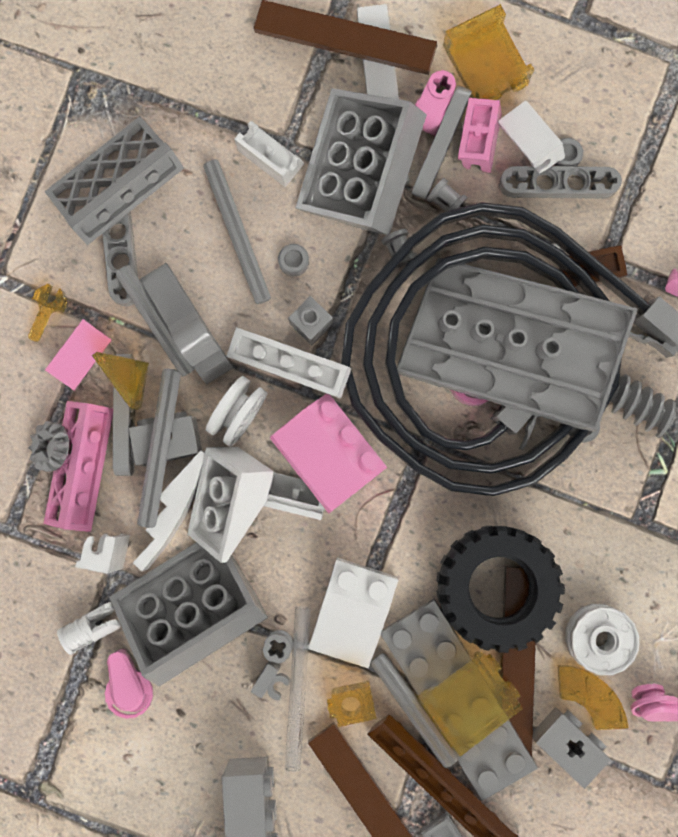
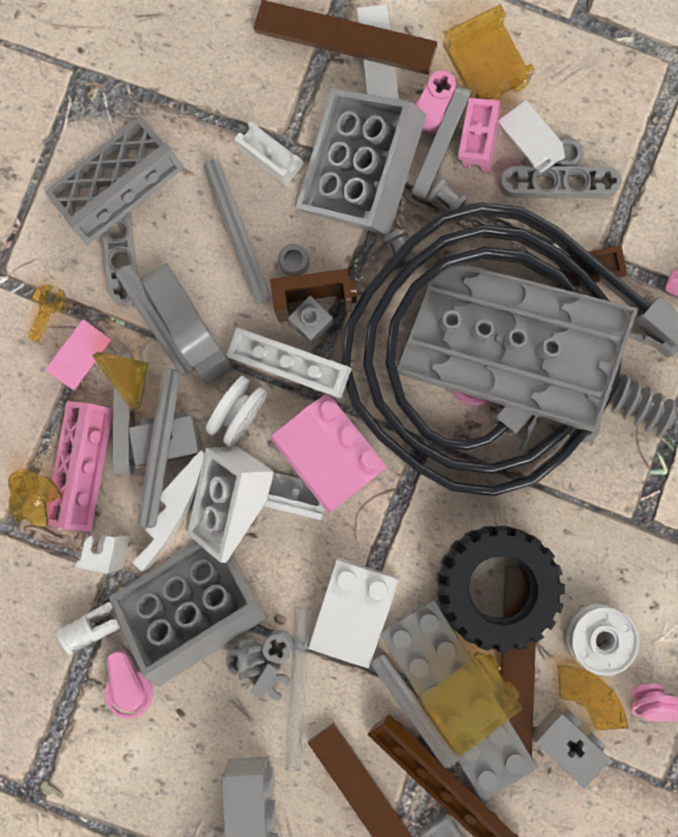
light grey gear [28,421,69,472] -> none
clear yellow brick [327,680,377,727] -> none
none -> clear yellow plate [8,469,62,527]
none -> light grey gear [226,638,266,680]
none -> reddish brown panel [270,269,357,322]

